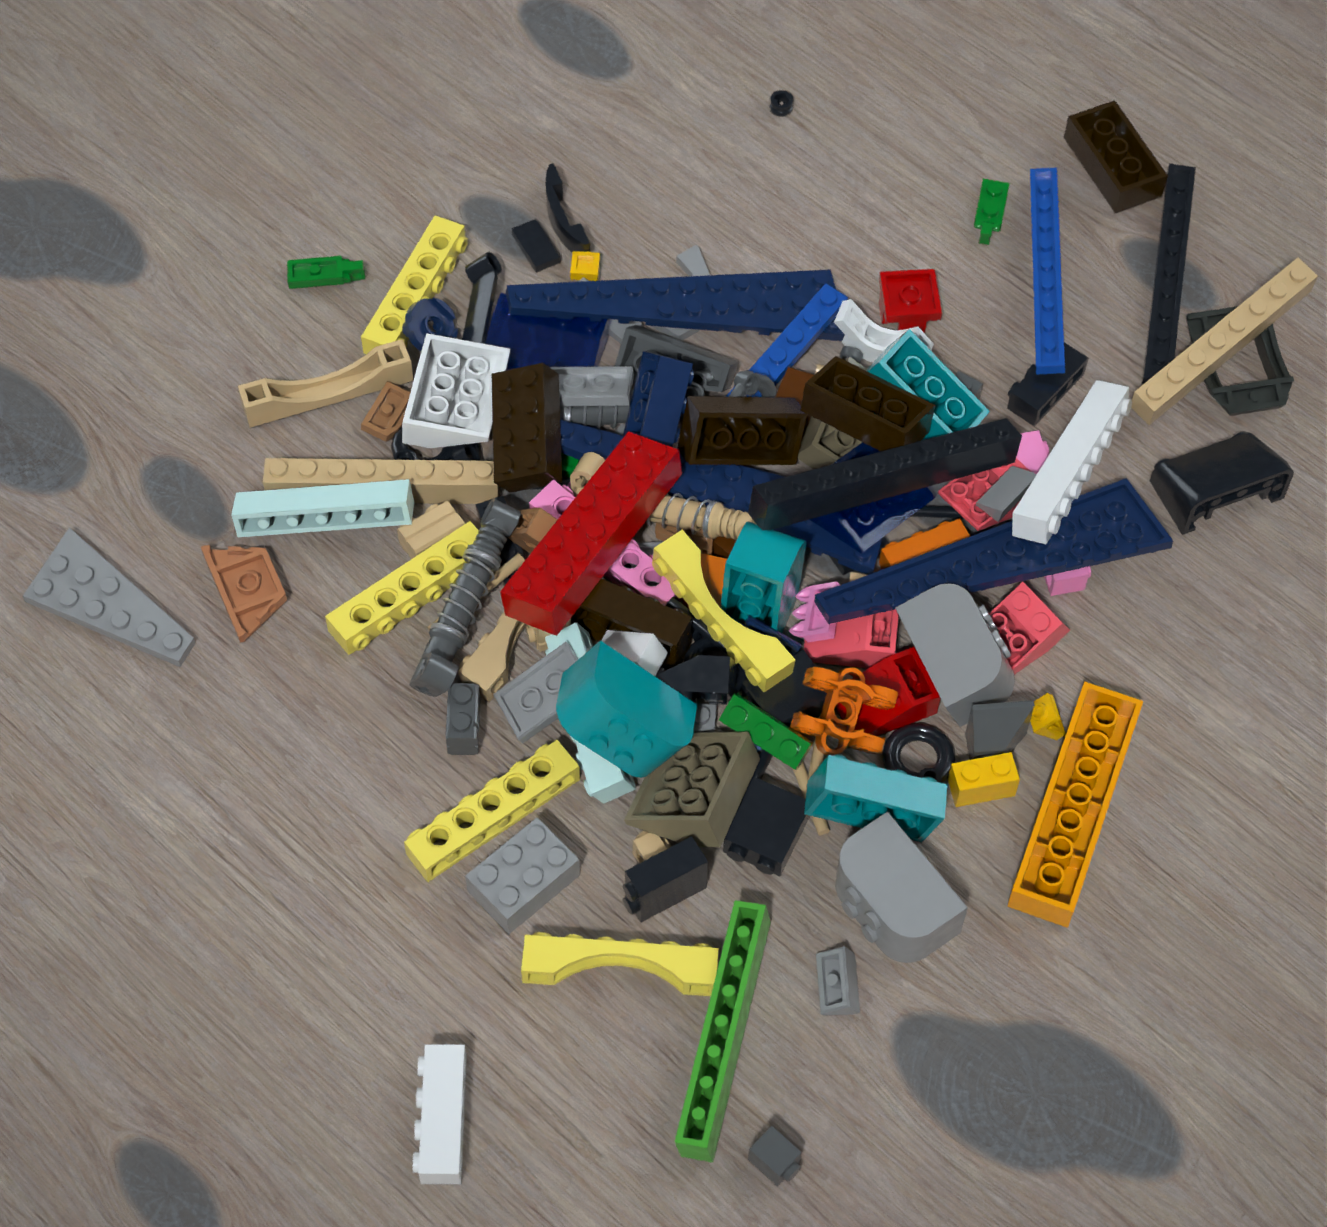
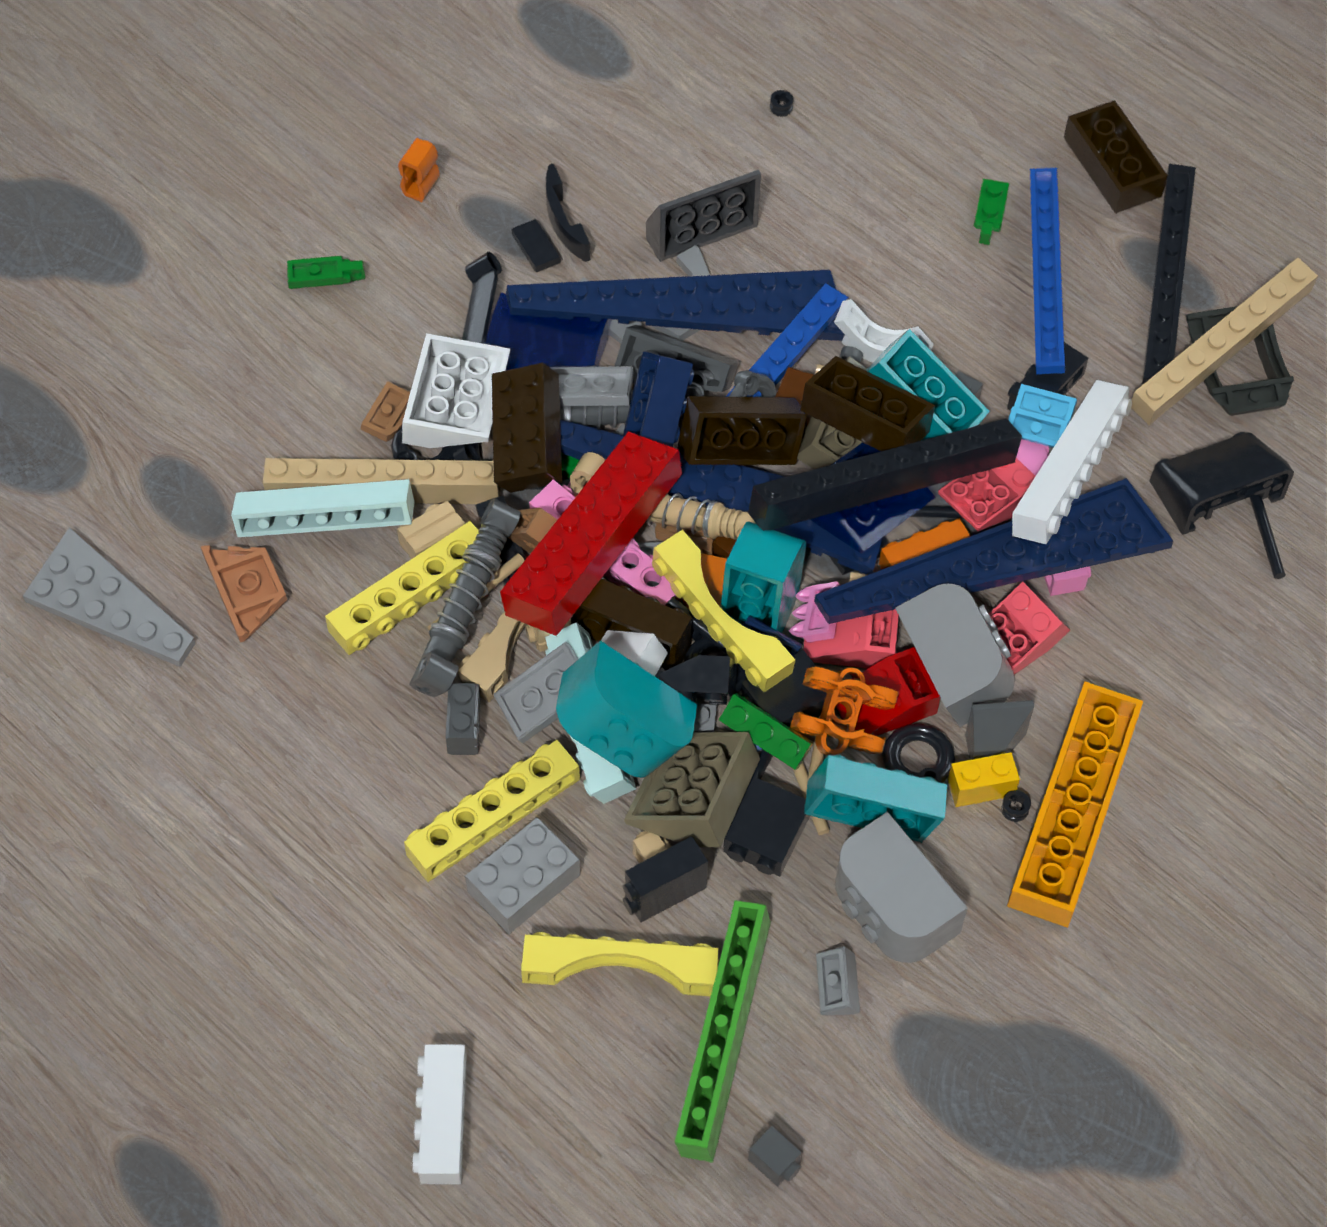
tan arch [238,339,414,428] -> none
light yellow brick [361,215,468,354] -> none
dark blue plate [402,298,458,352] -> none
yellow plate [570,251,600,281] -> none
red panel [879,269,942,333] -> none
light grey slope [975,466,1036,522] -> none
yellow bracket [1030,693,1066,740] -> none
none -> orange brick [398,138,440,202]
none -> flat silver slope [646,170,761,262]
none -> black bush [1001,790,1031,822]
none -> medium azure slope [1008,384,1077,448]
none -> black bar [1249,494,1286,579]

